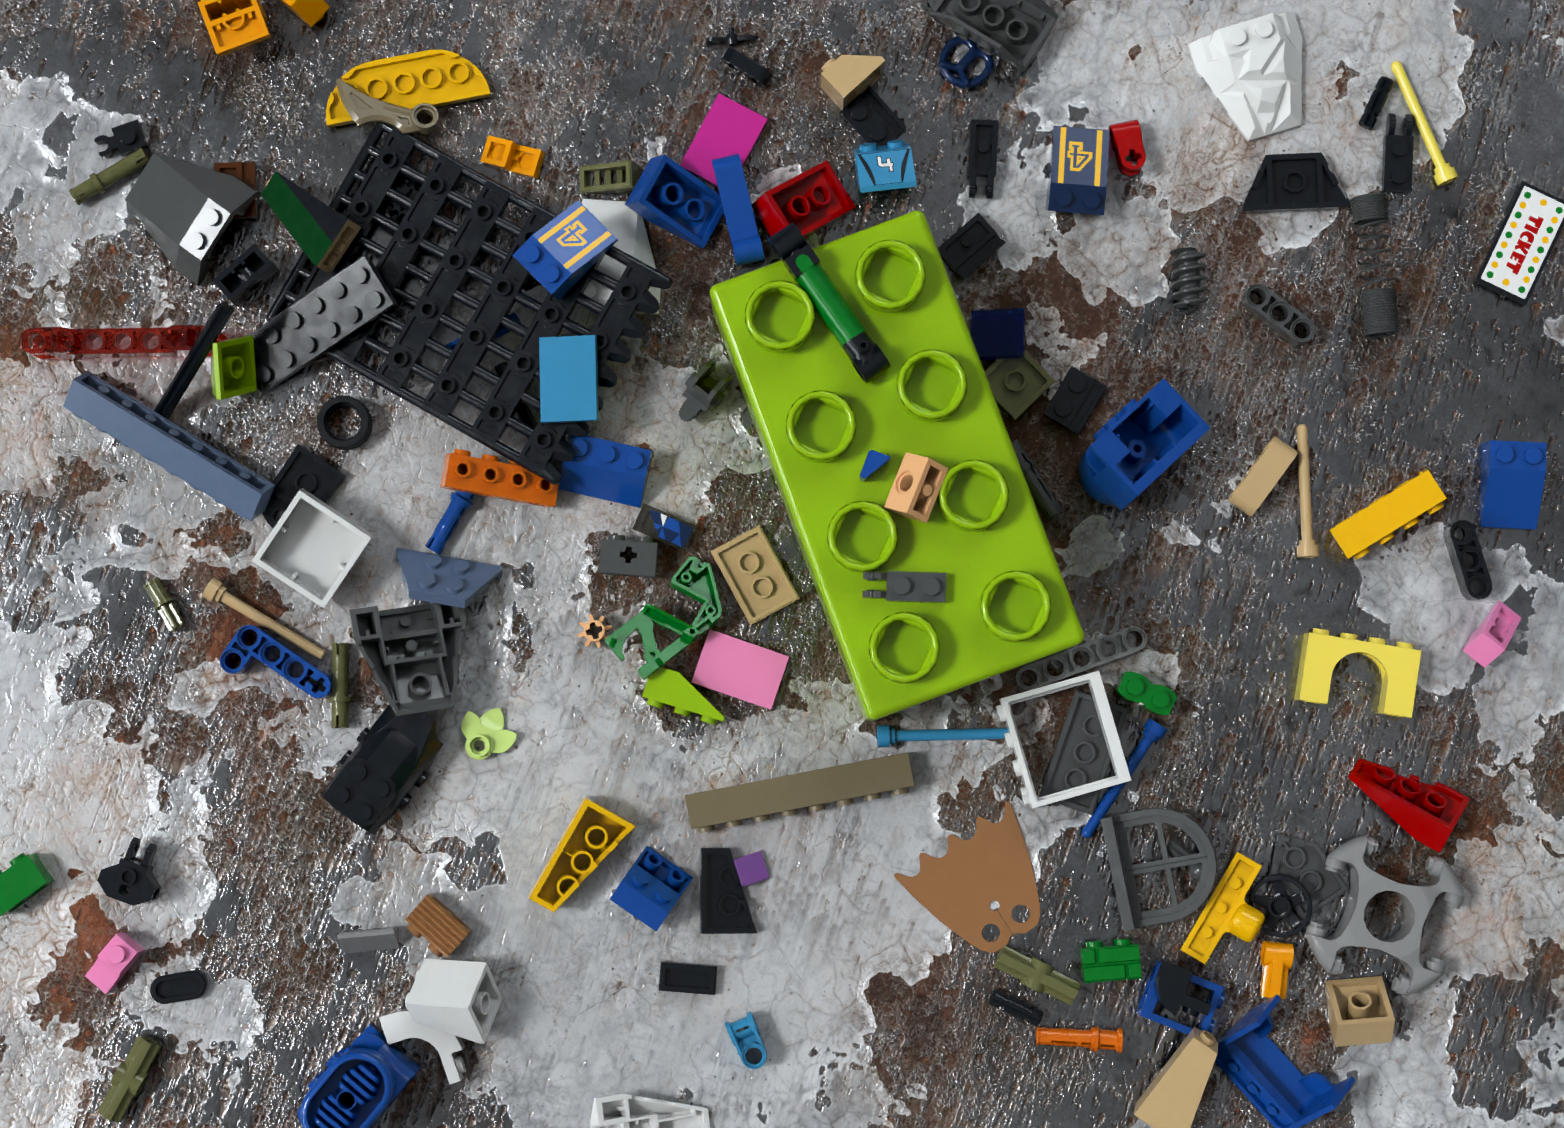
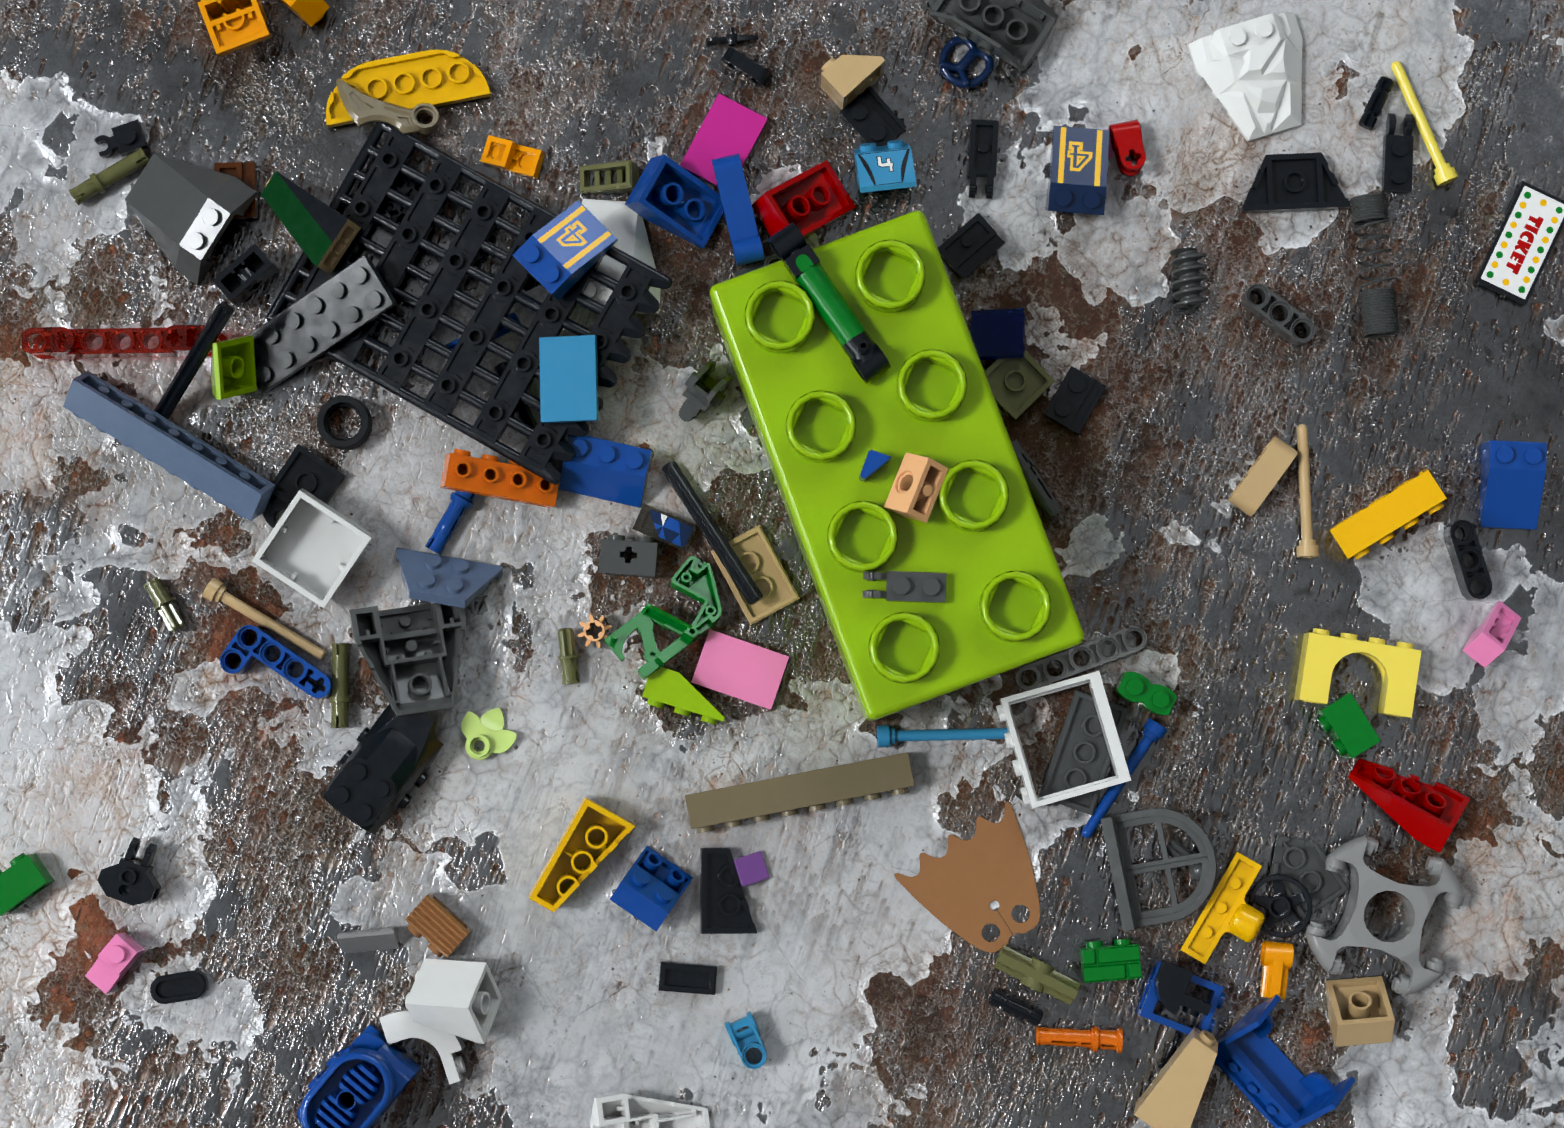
olive piece [98,1035,162,1123] -> none
blue brick [1079,378,1210,511] -> none
none -> olive axle [557,628,580,685]
none -> black axle [662,461,763,605]
none -> green brick [1317,693,1381,759]

